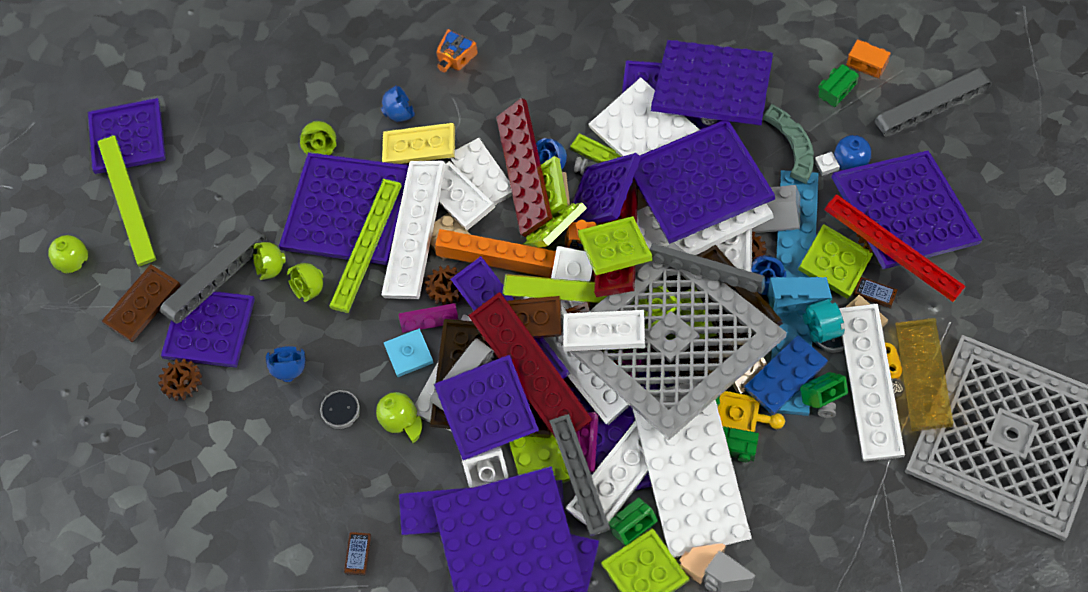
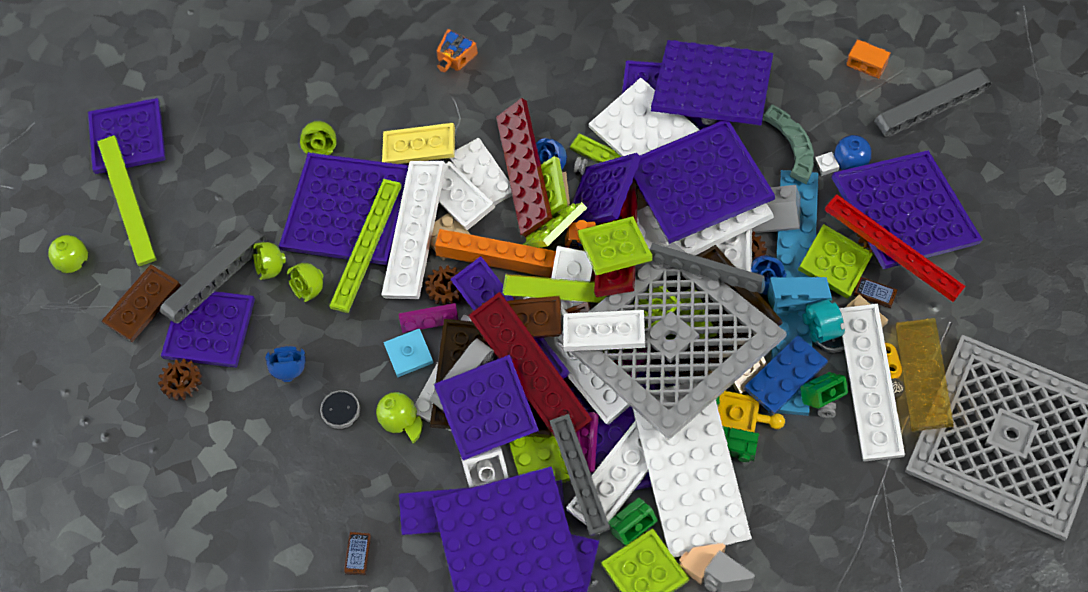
blue cylinder [381,85,415,122] -> none
green brick [818,64,859,107] -> none

